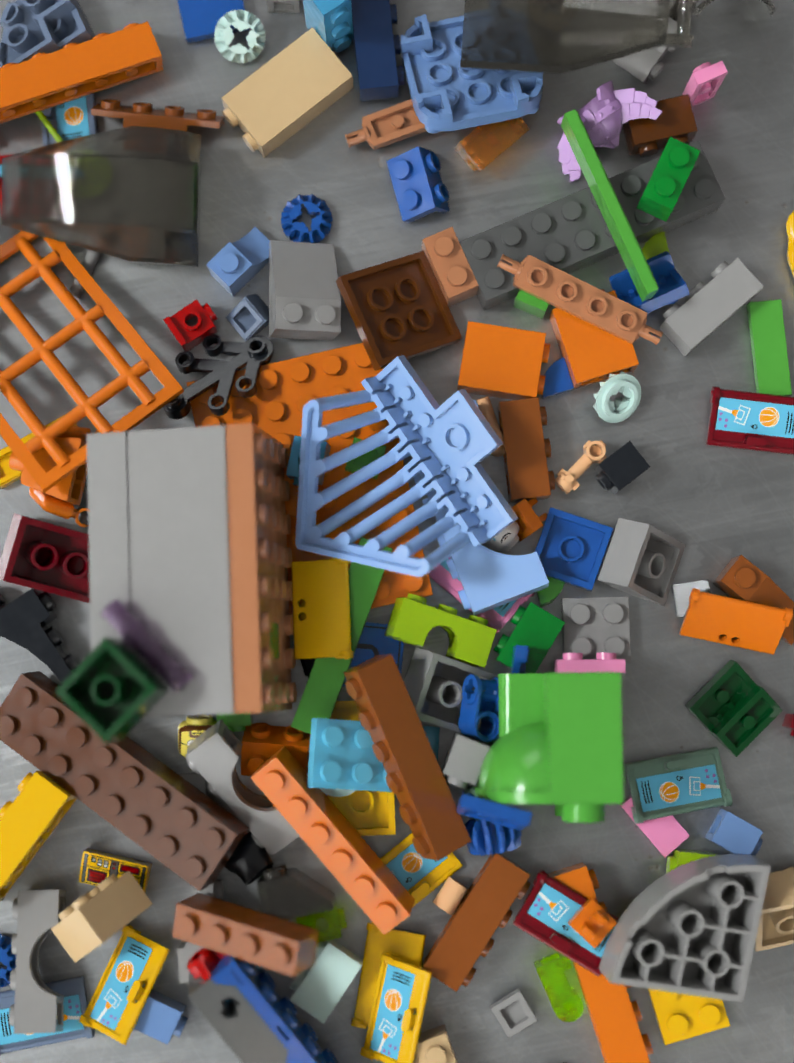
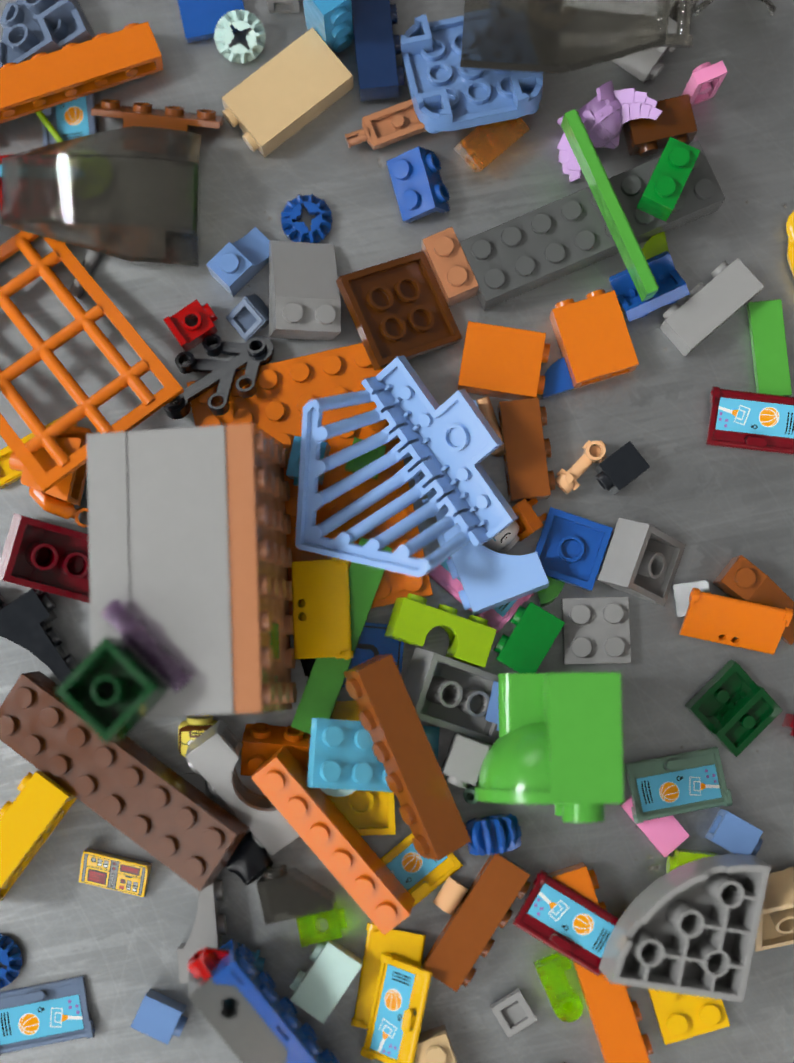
light grey arch [9,889,66,1034] -> none
tan brick [51,871,153,962] -> none
door [79,925,170,1045] -> none
dark orange brick [172,893,319,977] -> none
bright green plate [217,713,254,732] -> none
blue tile [456,794,532,831] -> none
blue piece [458,674,499,742] -> none
nougat plate [497,254,663,345] -> none
blue tile [511,645,529,674] -> none
bright green tile [513,289,549,319] -> none
bright pink plate [554,653,626,673] -> none
orange tile [567,897,618,948] -> none
light aqua gear [592,371,641,423] -> none

